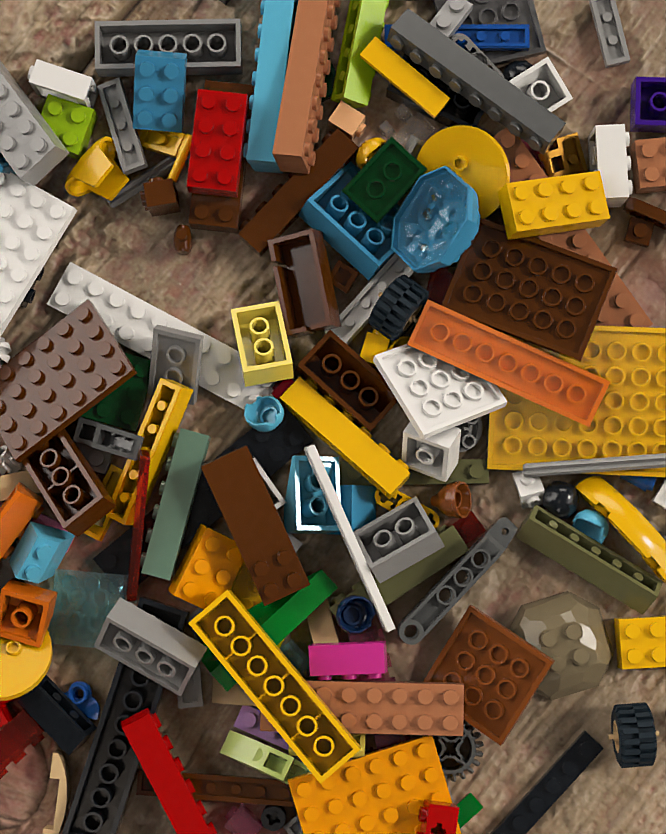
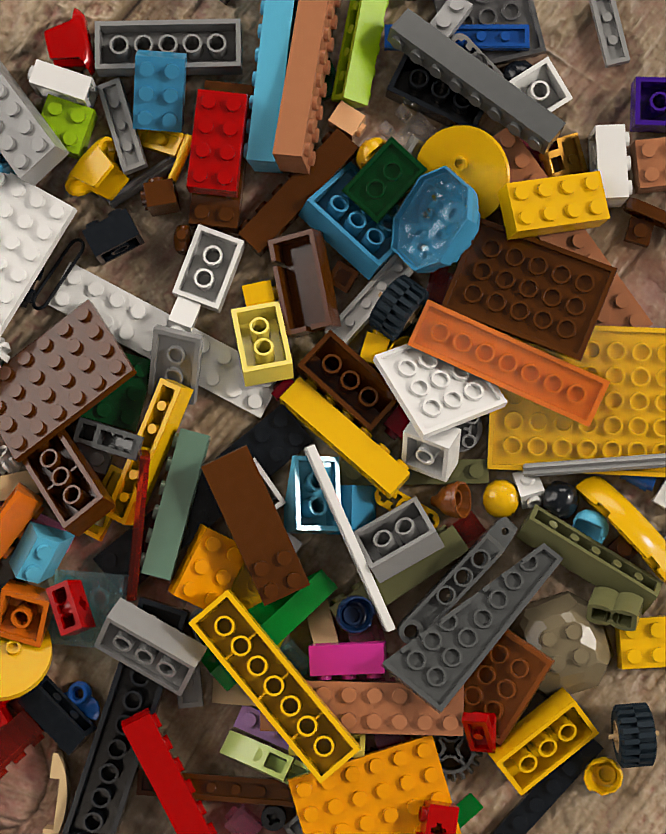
medium azure hair [244,396,284,432] -> none
yellow tile [360,36,450,119] -> none
none -> black piece [32,238,85,310]
none -> red piece [44,8,95,76]
none -> red brick [46,580,96,636]
none -> black brick [82,208,145,265]
none -> white brick [167,295,201,333]
none -> white brick [172,224,245,313]
none -> yellow brick [242,280,279,307]
none -> dark grey wing [381,543,564,714]
none -> dark red brick [383,405,410,441]
none -> red slope [461,712,496,753]
none -> yellow hair [483,479,520,518]
none -> yellow brick [487,687,599,796]
none -> yellow hair [583,757,624,796]
none -> olive brick [586,587,644,631]
none -> reddish brown plate [607,534,638,561]

